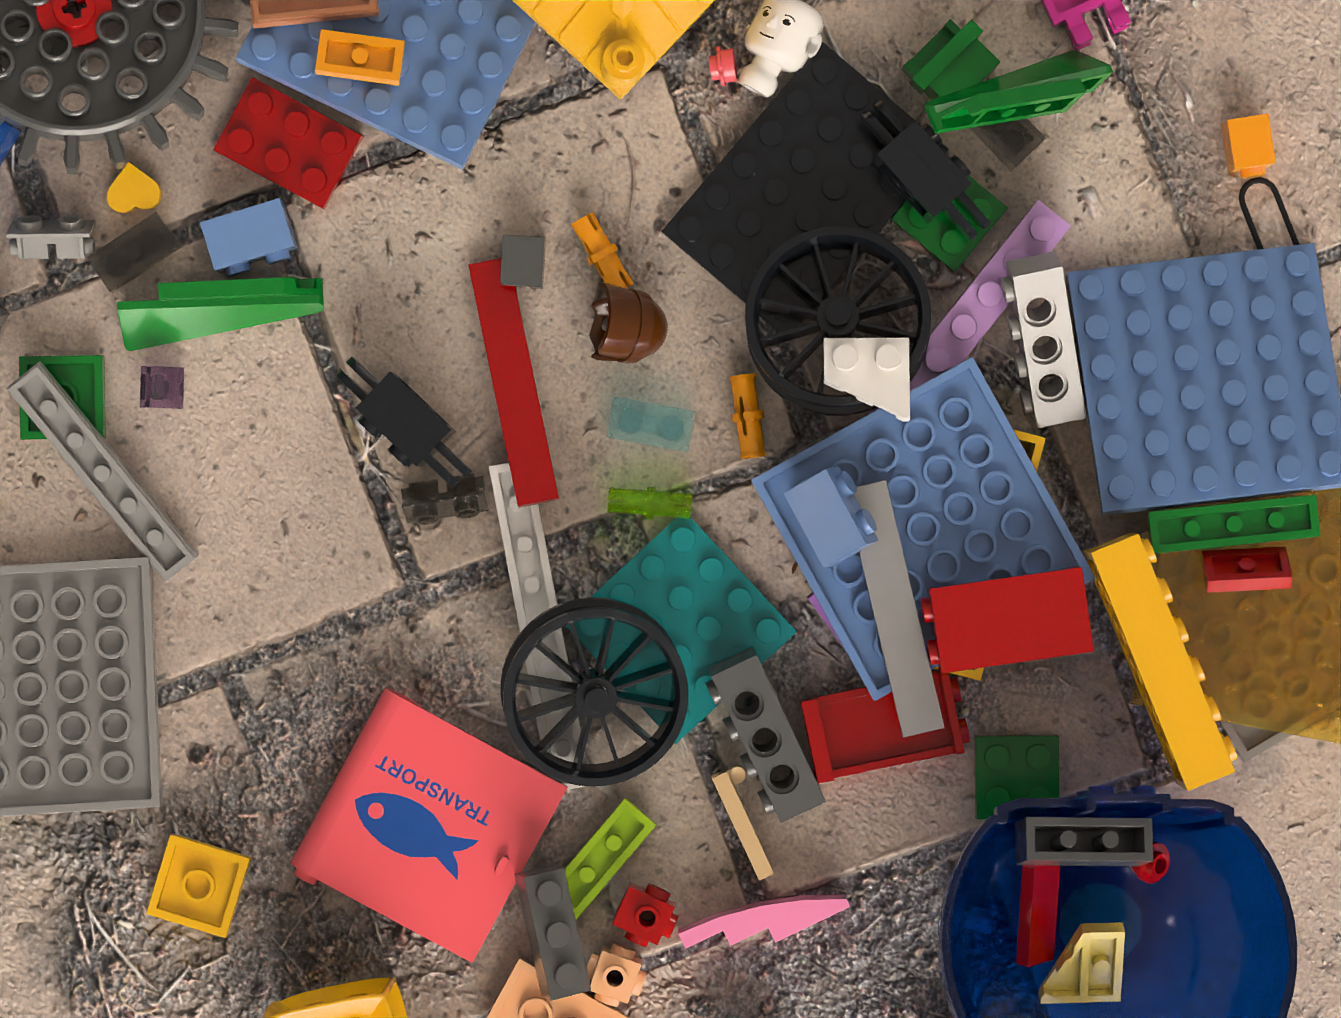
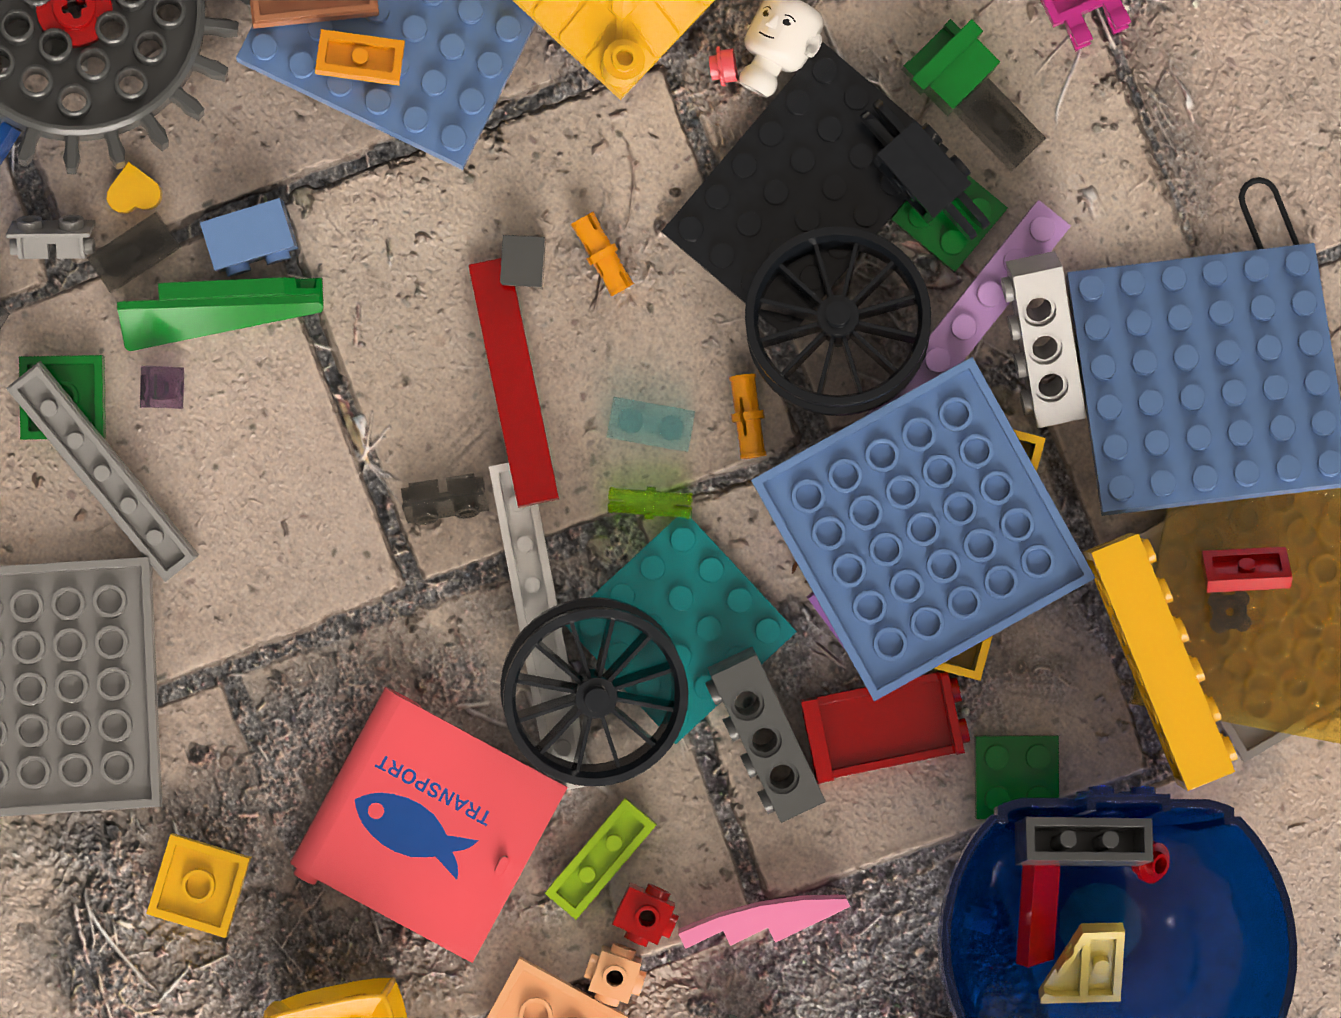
red plate [213,77,363,210] -> none
black brick [335,356,472,489] -> none
dark grey brick [514,864,591,1001] -> none
reddish brown helmet [589,282,668,363] -> none
tan hinge [711,765,774,881] -> none
medium blue brick [783,466,879,568] -> none
white wing [823,338,910,421] -> none
light grey tile [854,480,945,738] -> none
red panel [921,566,1094,673] -> none
green wedge [924,50,1113,134] -> none
green plate [1146,495,1321,554] -> none
light orange brick [1221,113,1276,178] -> none
none -> clear smoke plate [1208,591,1252,633]

